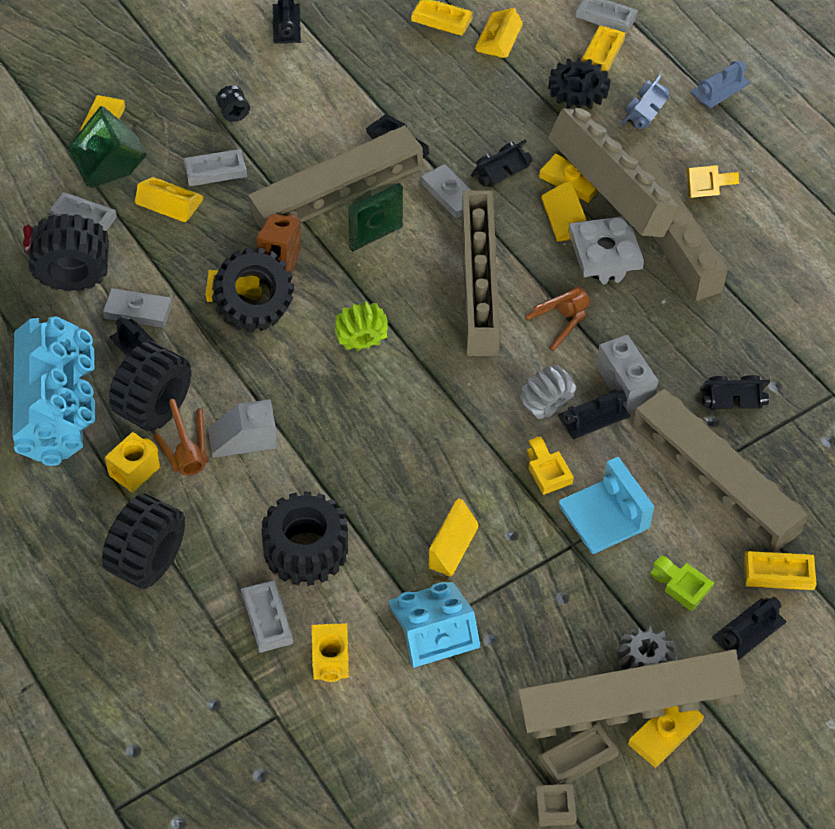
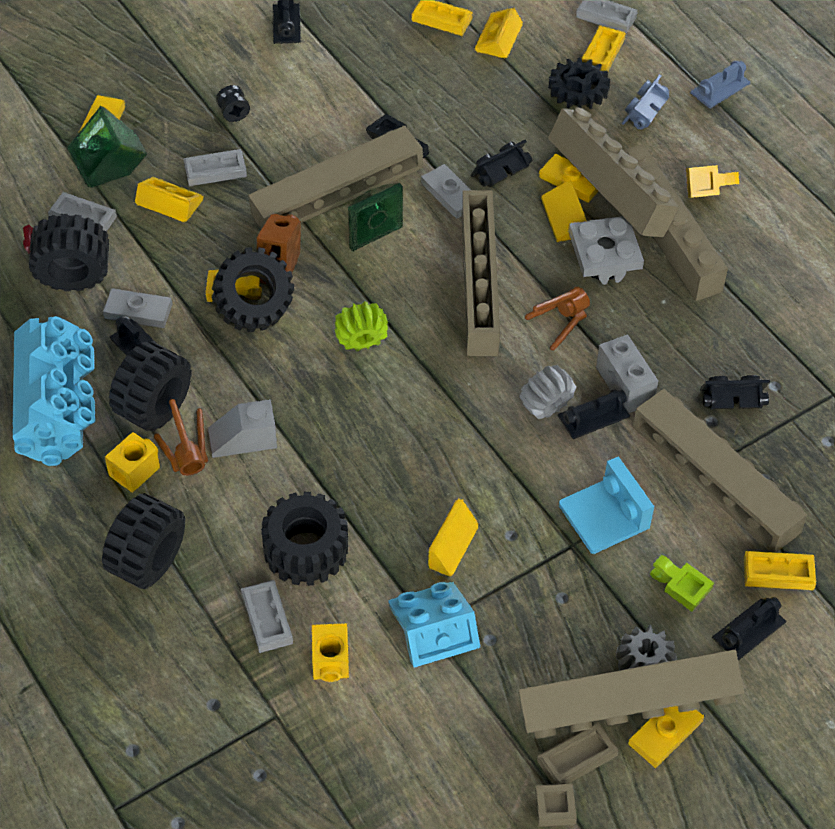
yellow plate [527,436,574,495] -> none

